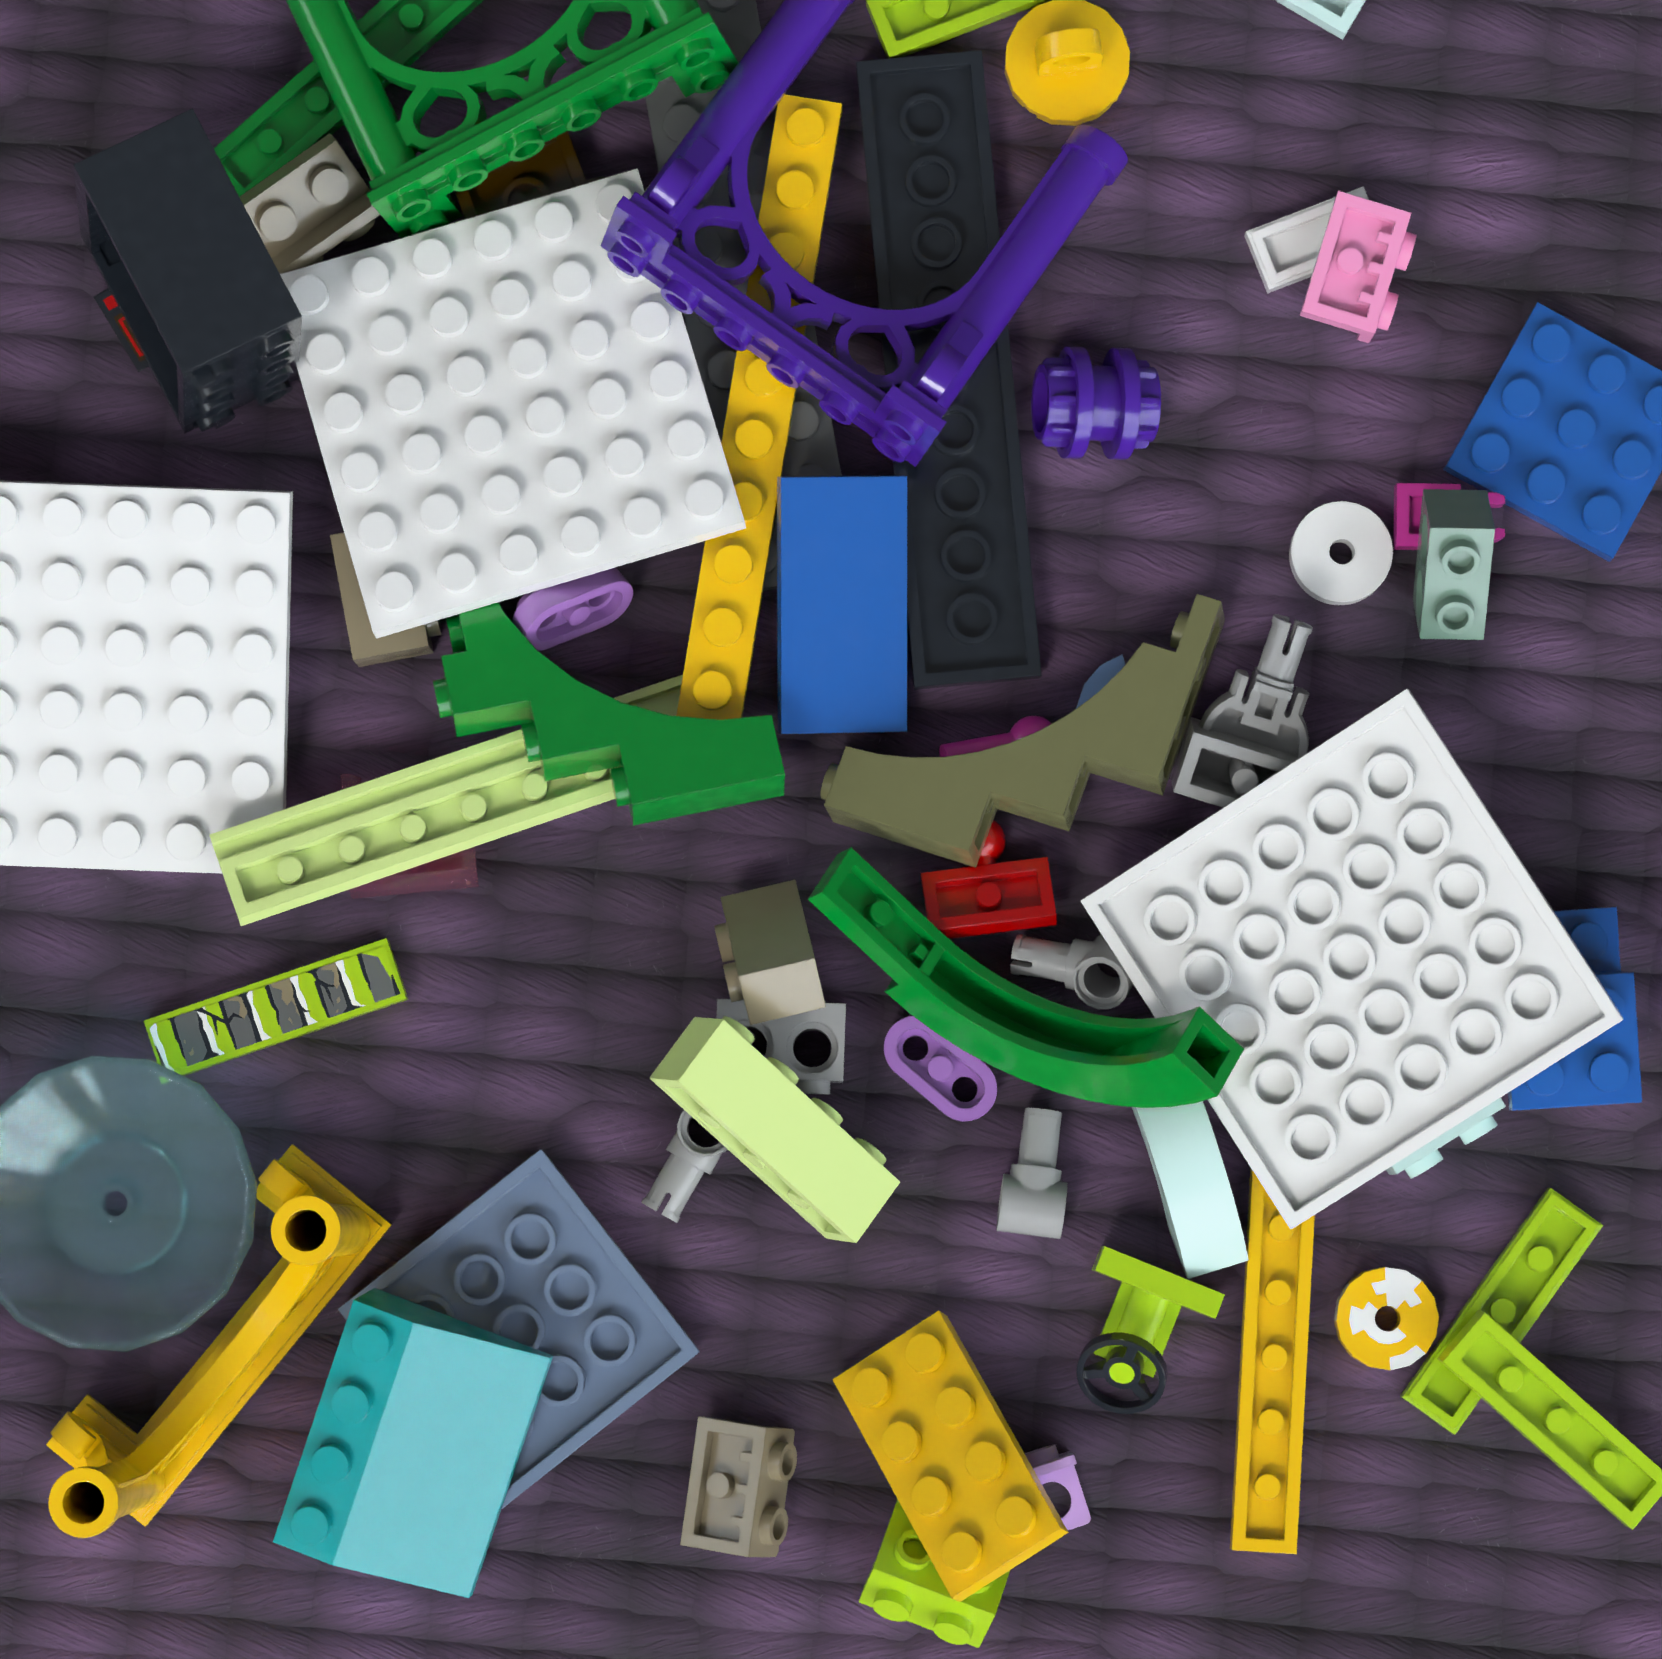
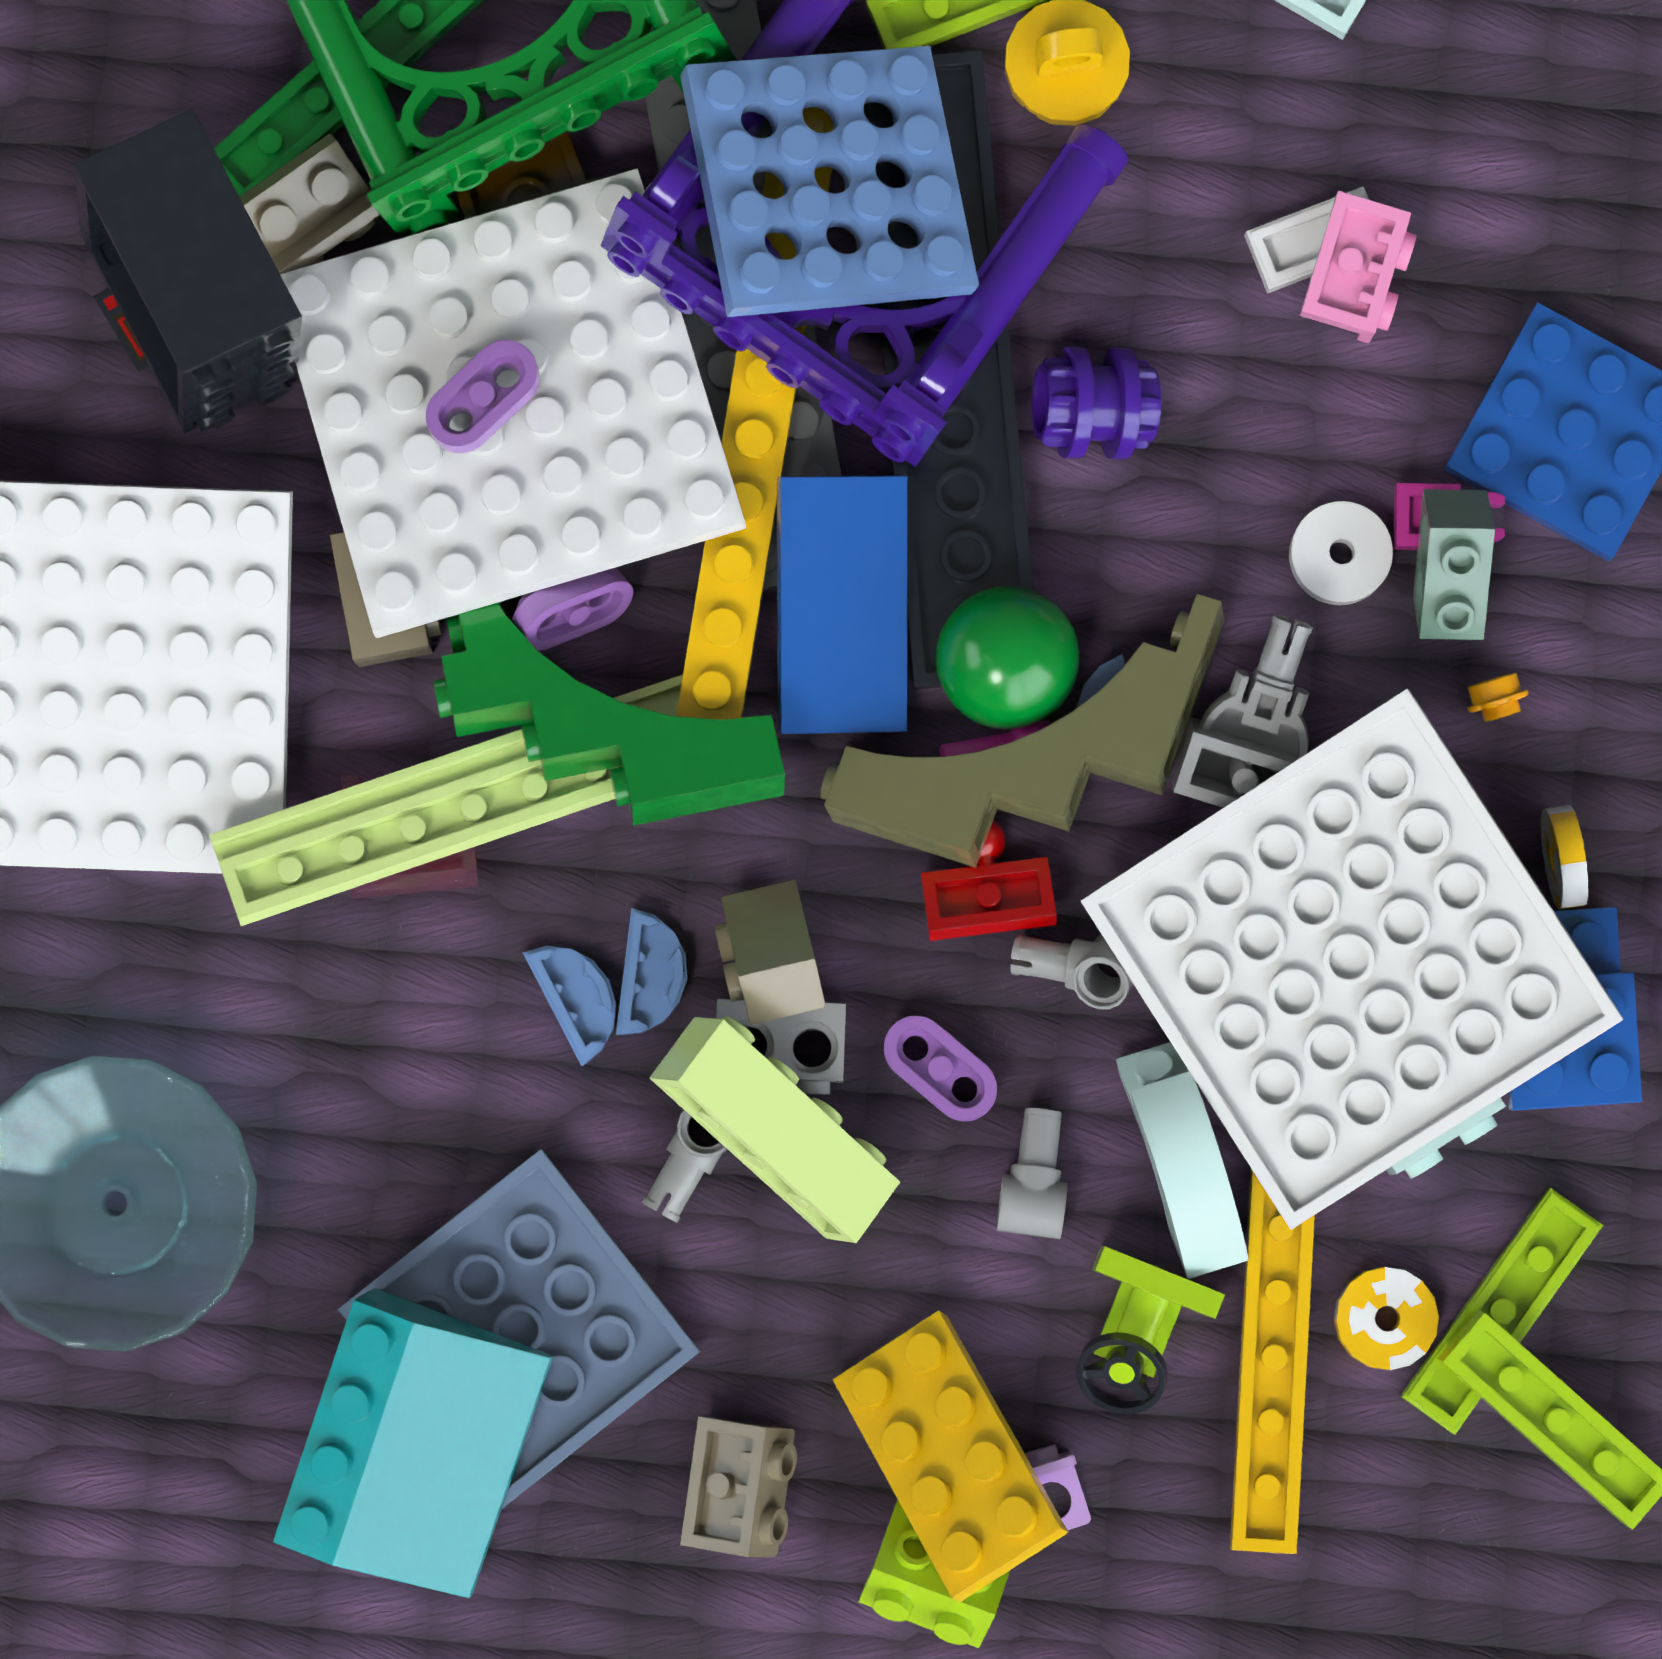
yellow arch [46,1144,392,1538] -> none
tile [144,938,409,1082] -> none
green arch [808,847,1244,1108] -> none
none -> medium lavender plate [426,340,540,453]
none -> medium blue tile [523,946,617,1067]
none -> medium blue tile [616,908,688,1035]
none -> medium blue piece [680,46,979,317]
none -> green piece [936,586,1080,730]
none -> light orange plate [1467,672,1529,722]
none -> piece [1541,805,1588,909]

